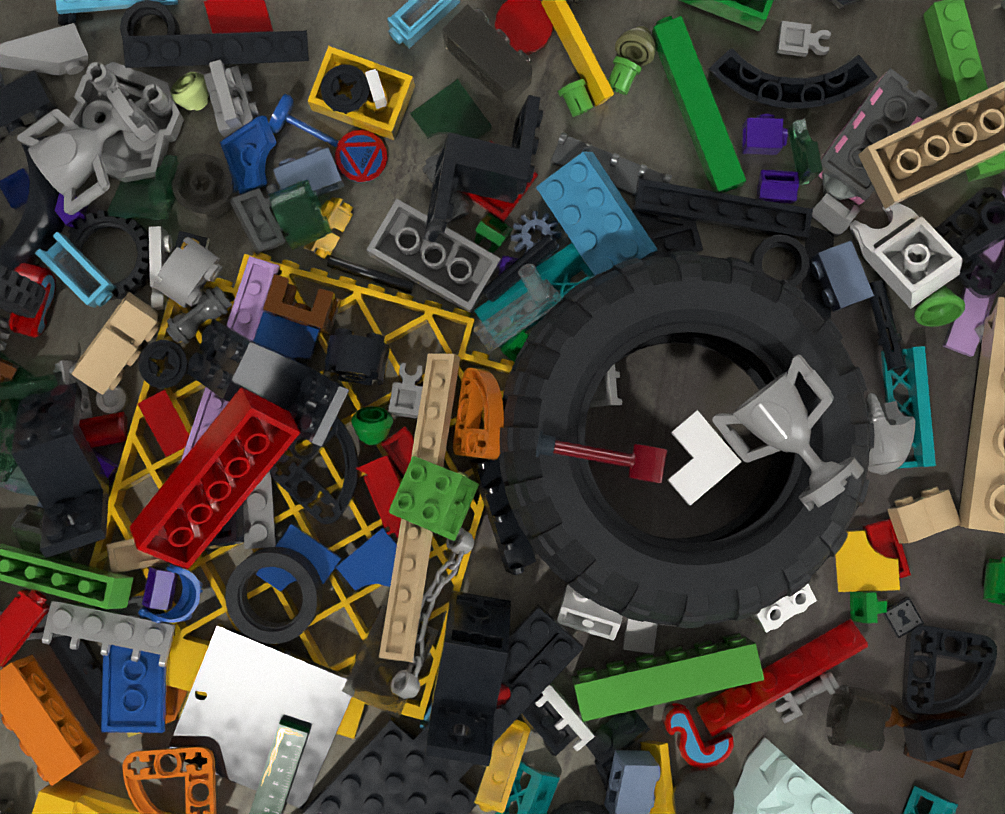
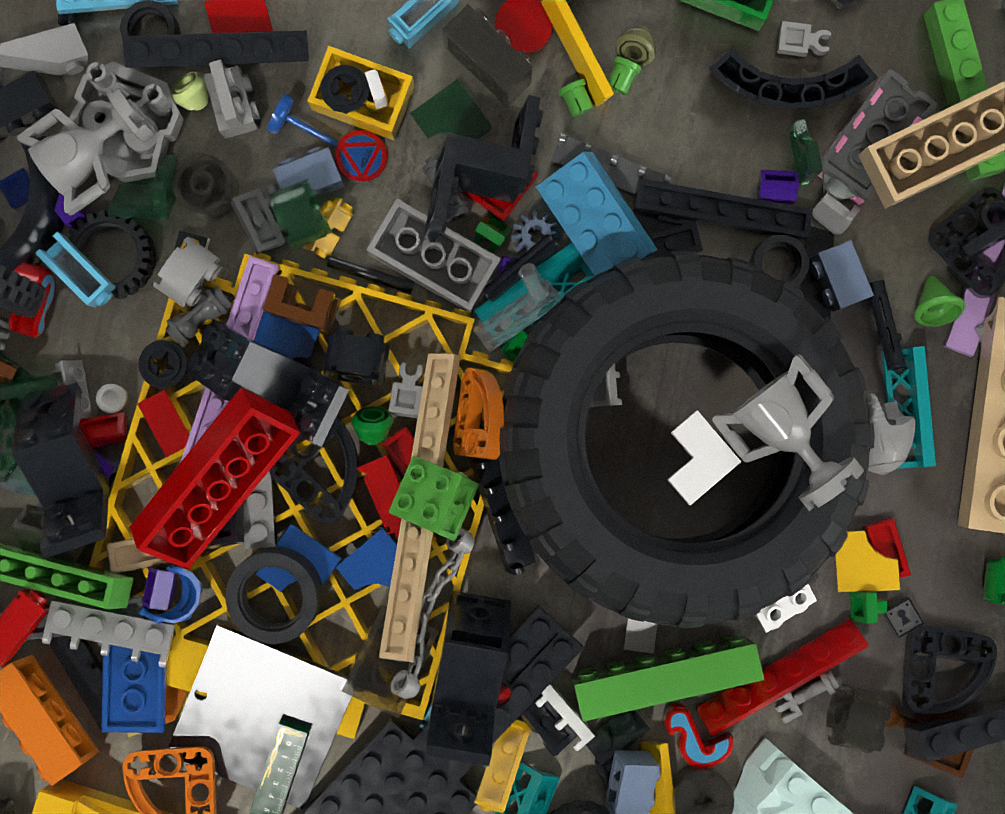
tan piece [71,292,160,395] -> none
white plate [149,226,172,310] -> none
blue tile [220,116,277,195] -> none
dark red piece [535,430,667,484] -> none
white brick [557,584,623,641] -> none
green brick [651,16,746,193] -> none
dark purple brick [742,114,788,155] -> none
white brick [850,203,962,309] -> none
tan brick [887,486,961,544] -> none

